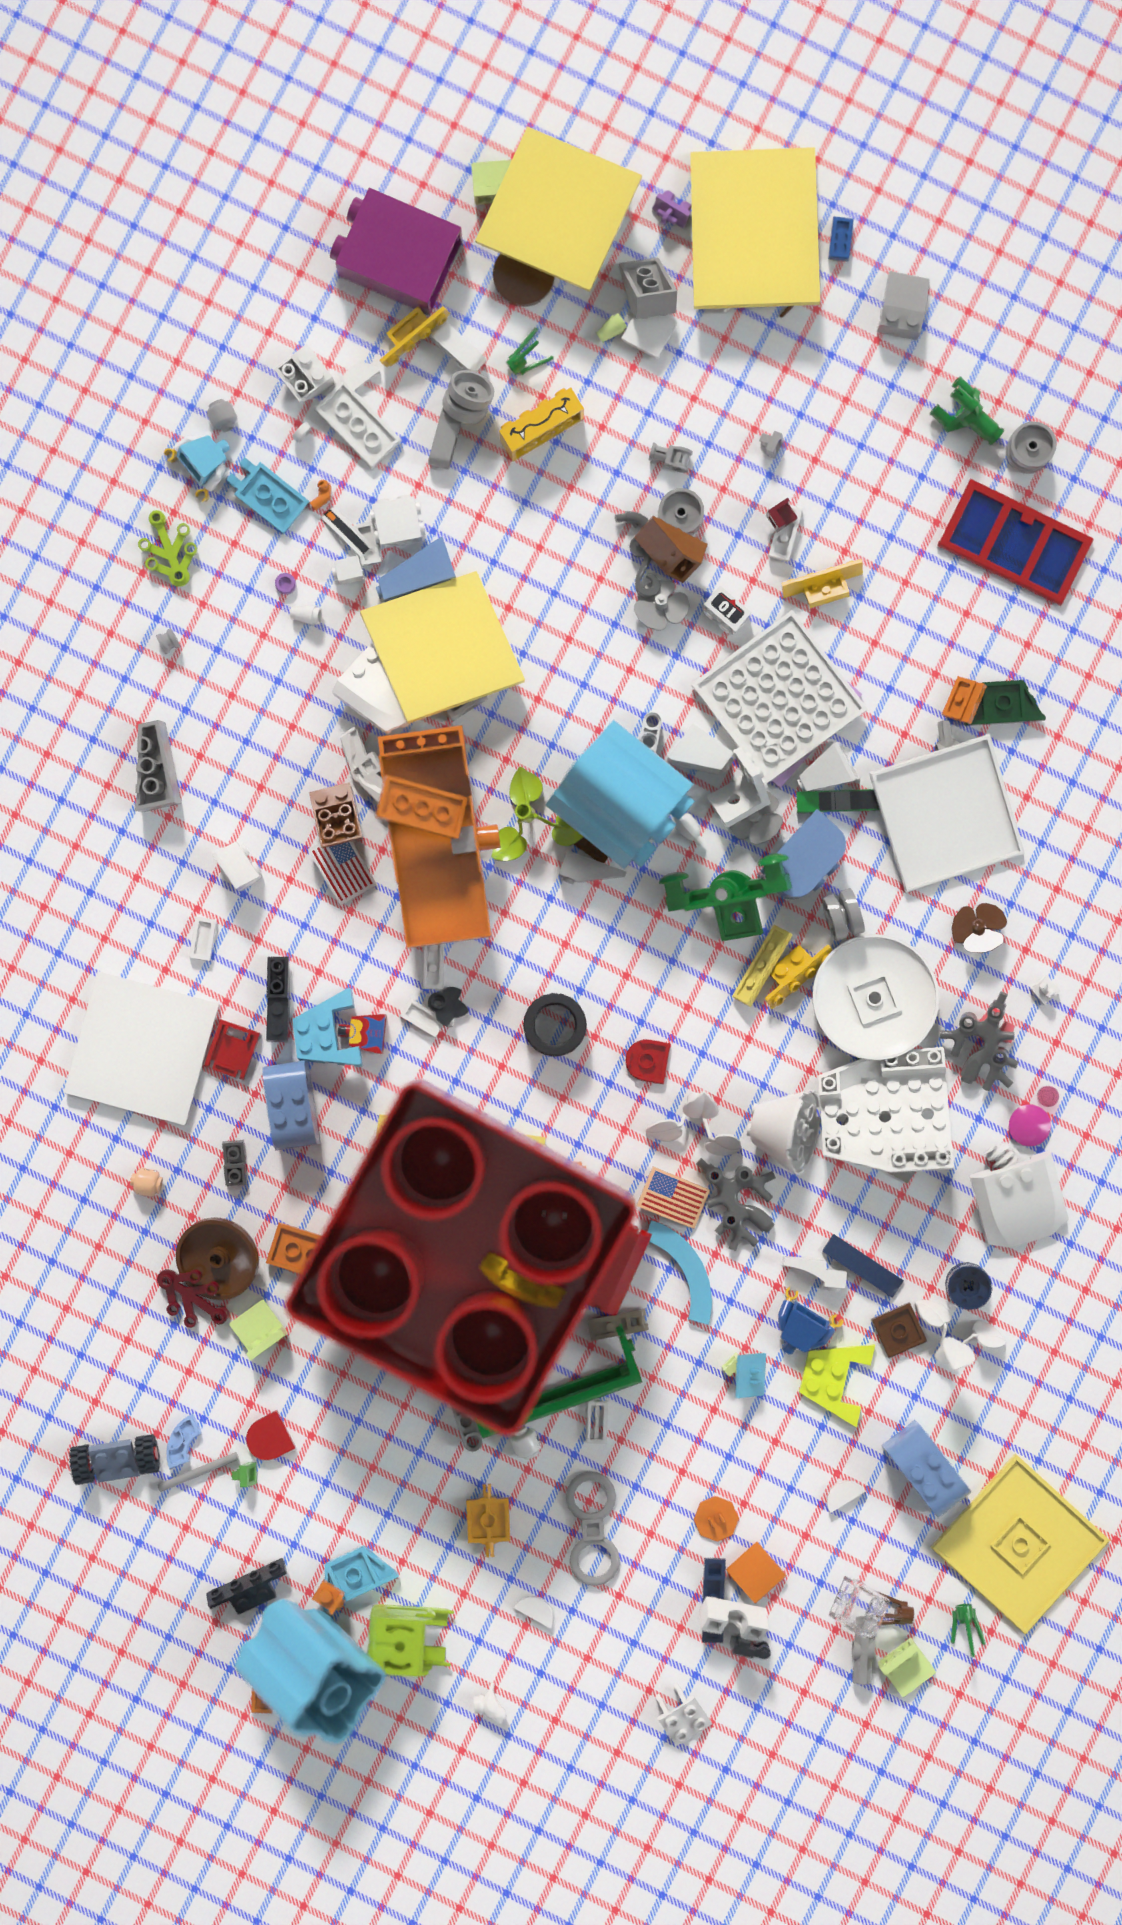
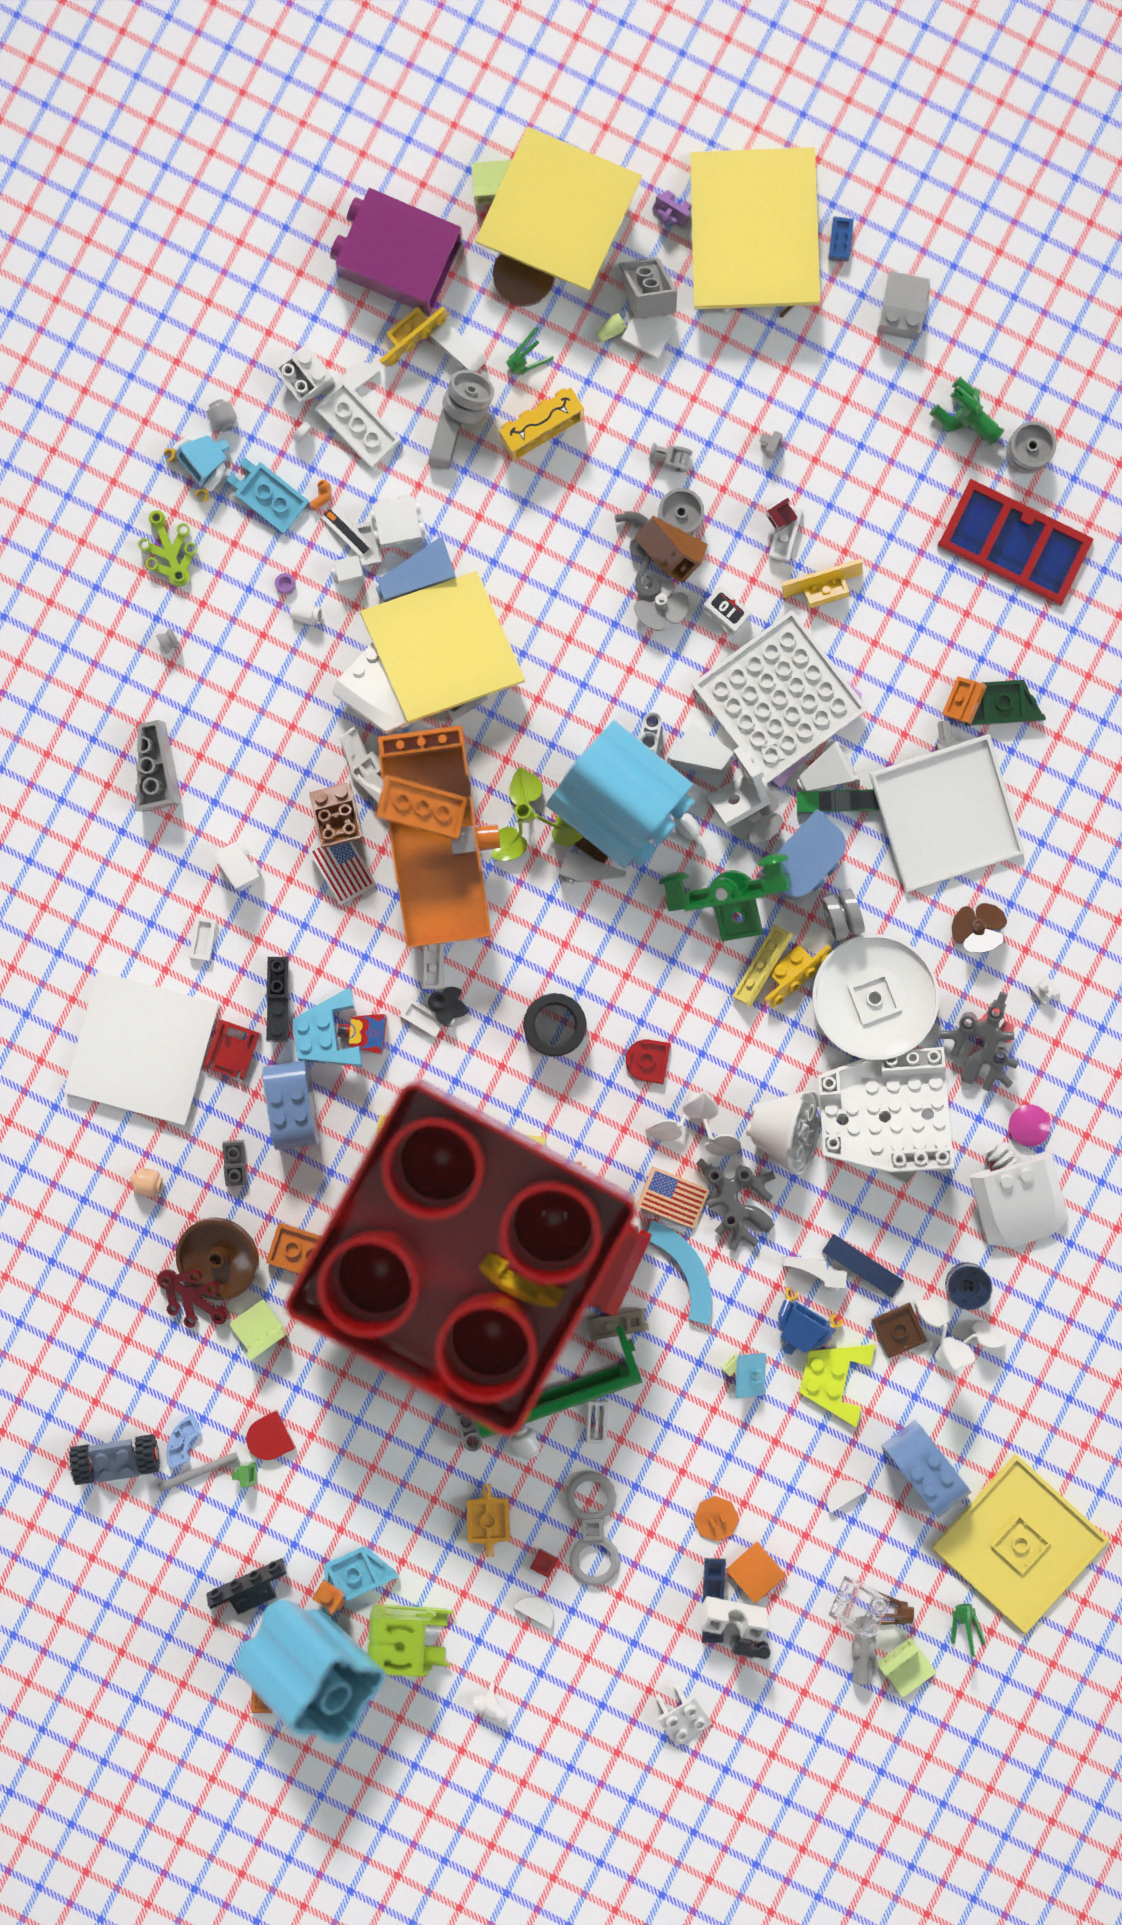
clear pink tile [1037,1086,1059,1107] -> none
none -> red tile [530,1548,558,1578]

